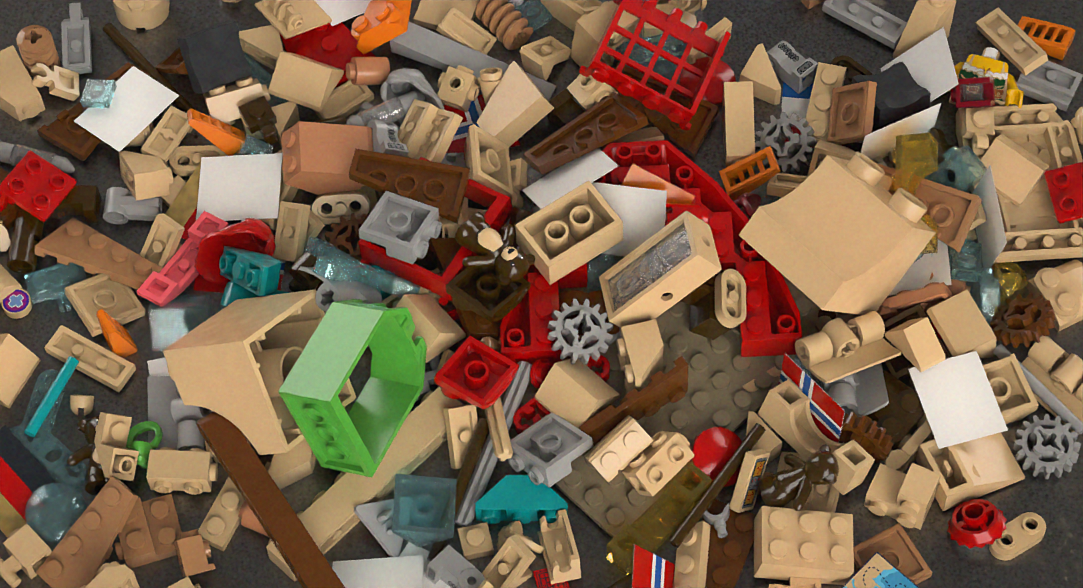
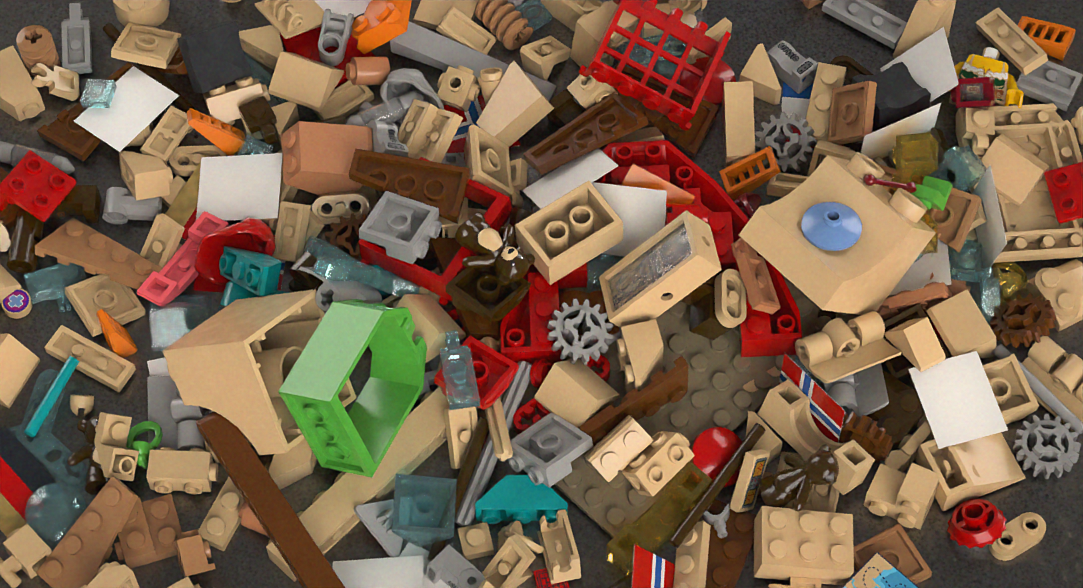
none -> tan tile [111,23,182,69]
none -> light grey piece [318,9,354,66]
none -> clear light blue hinge [440,330,480,410]
none -> nougat hinge [731,238,781,314]
none -> medium blue dish [801,202,862,251]
none -> dark red hinge [864,174,917,193]
none -> bright green bracket [911,176,952,211]

